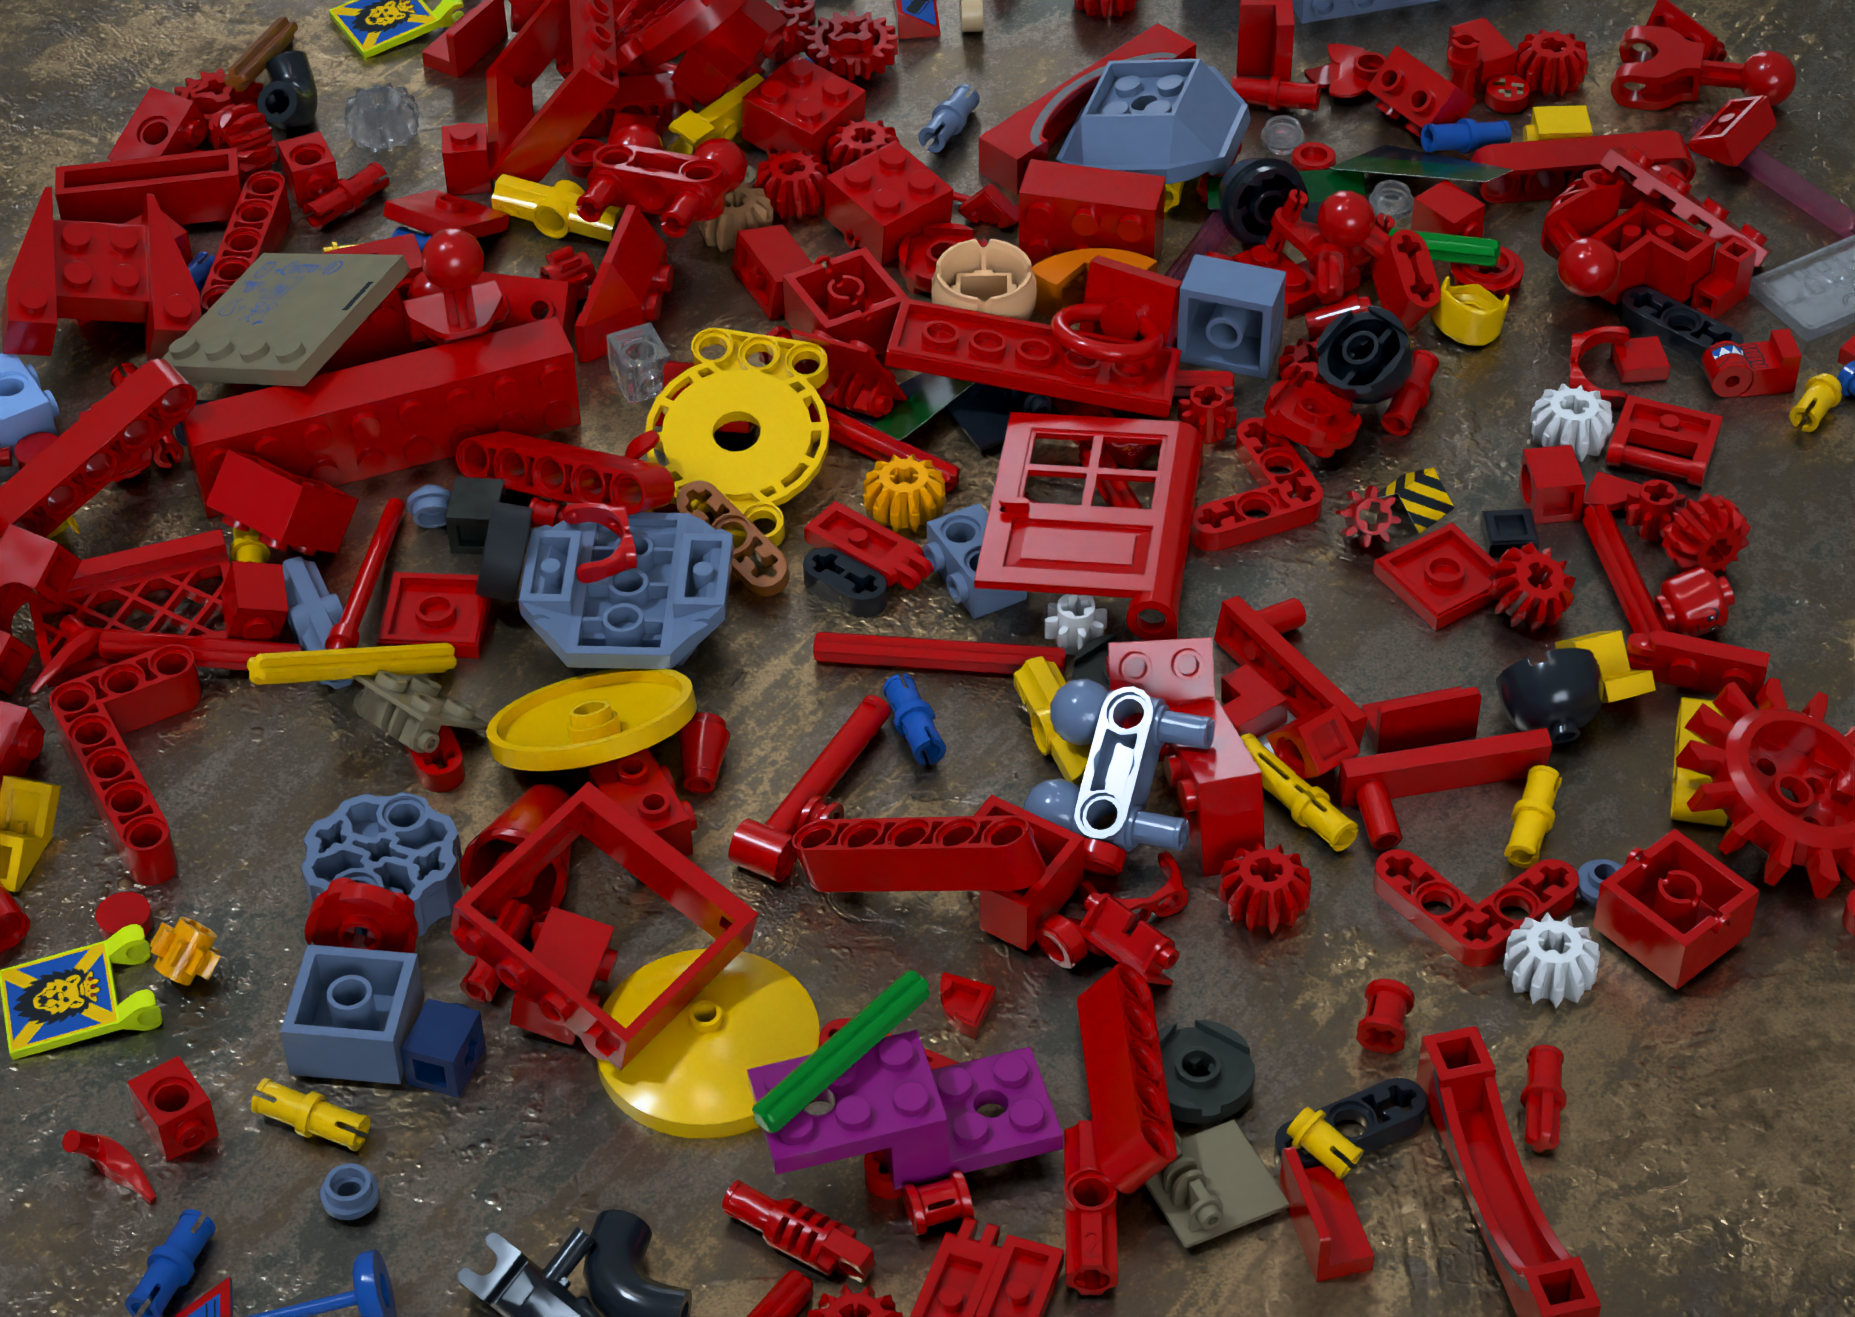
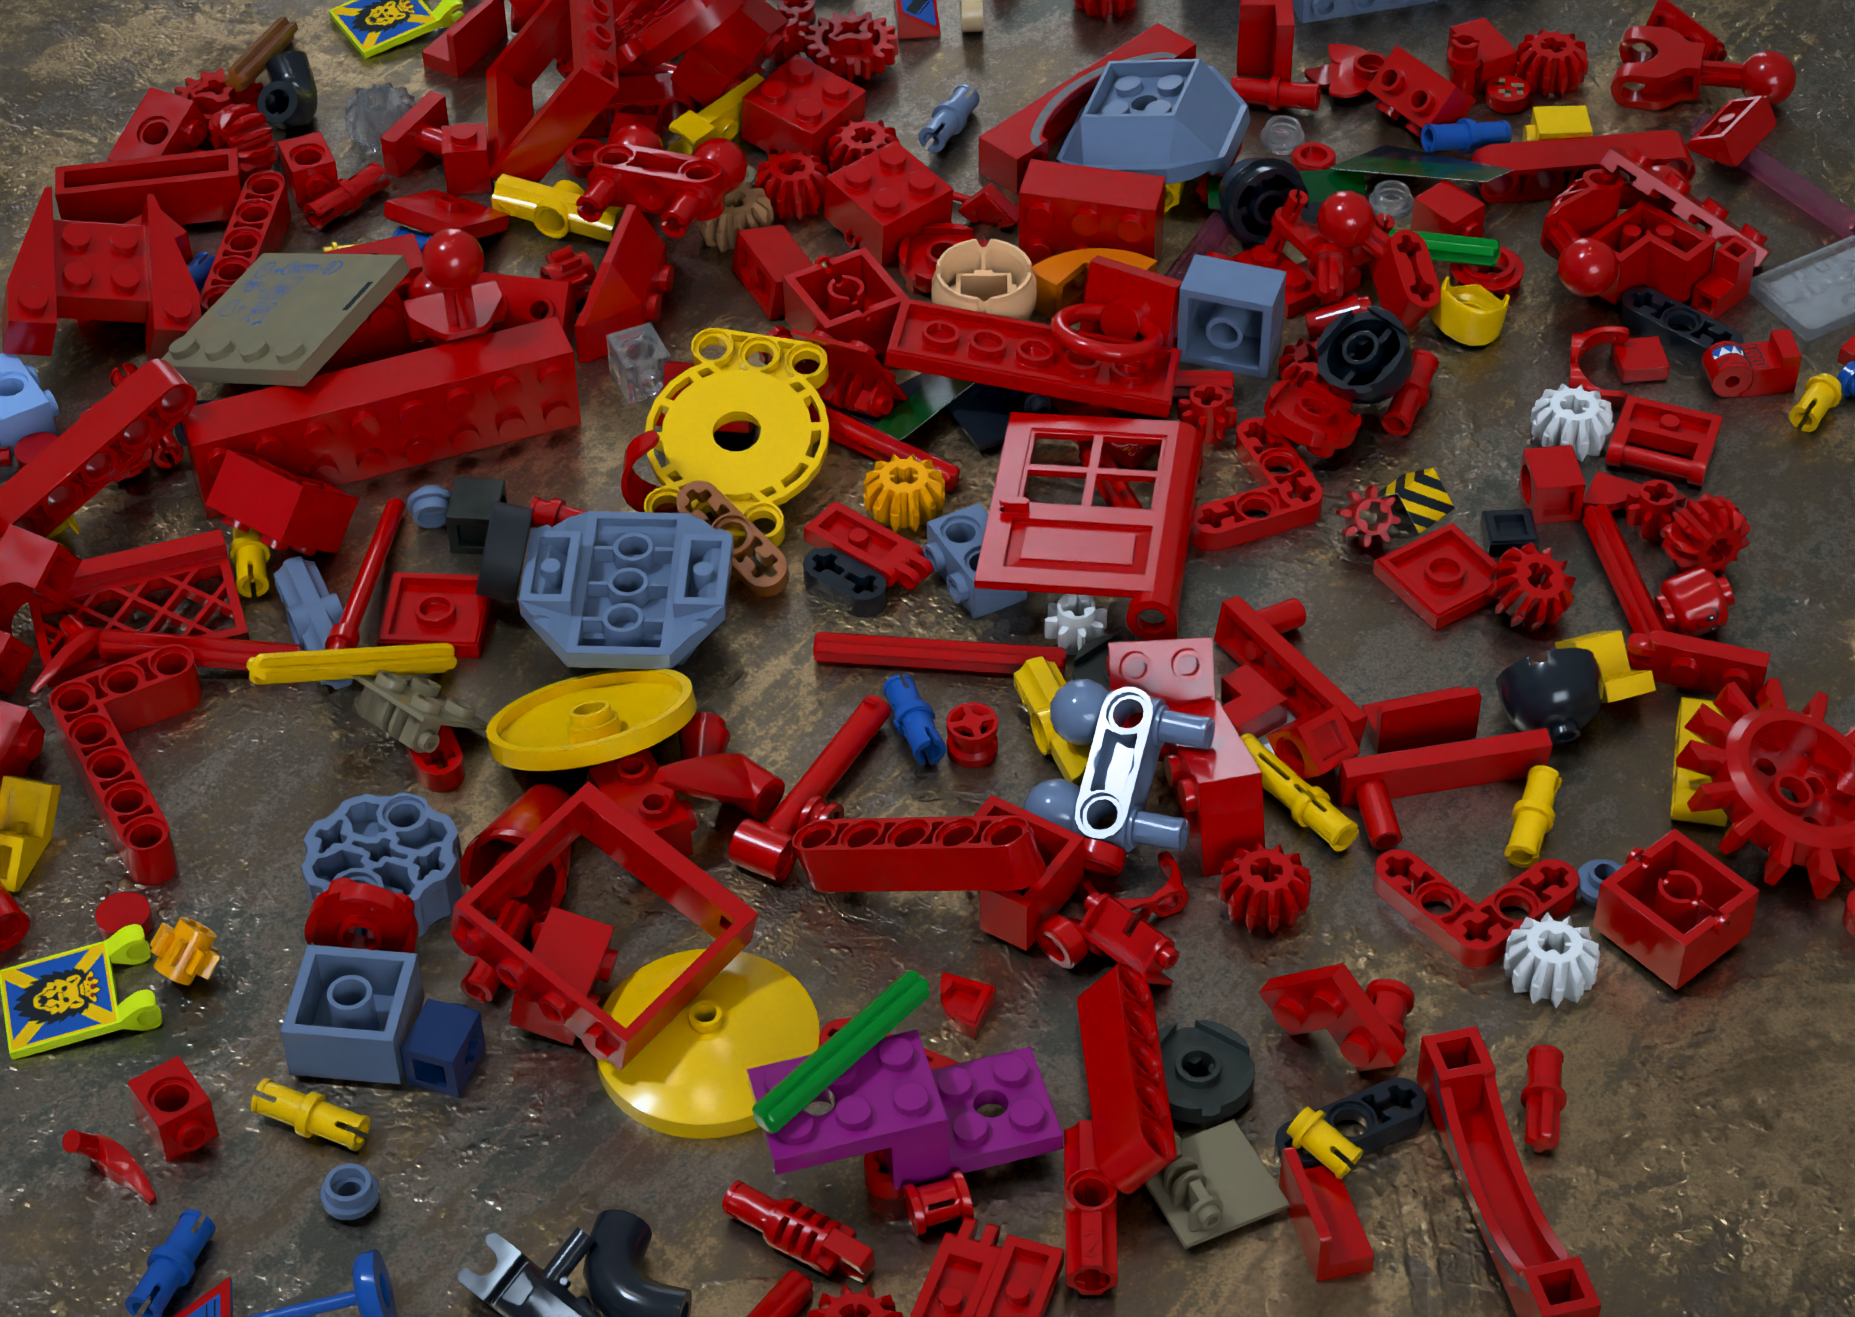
red brick [221,561,289,643] -> none
red beam [456,431,675,515] -> none
red cap [562,502,637,583] -> none
none -> red tile [380,91,449,178]
none -> red piece [653,753,785,820]
none -> red wheel [946,702,998,769]
none -> red plate [1258,963,1407,1072]

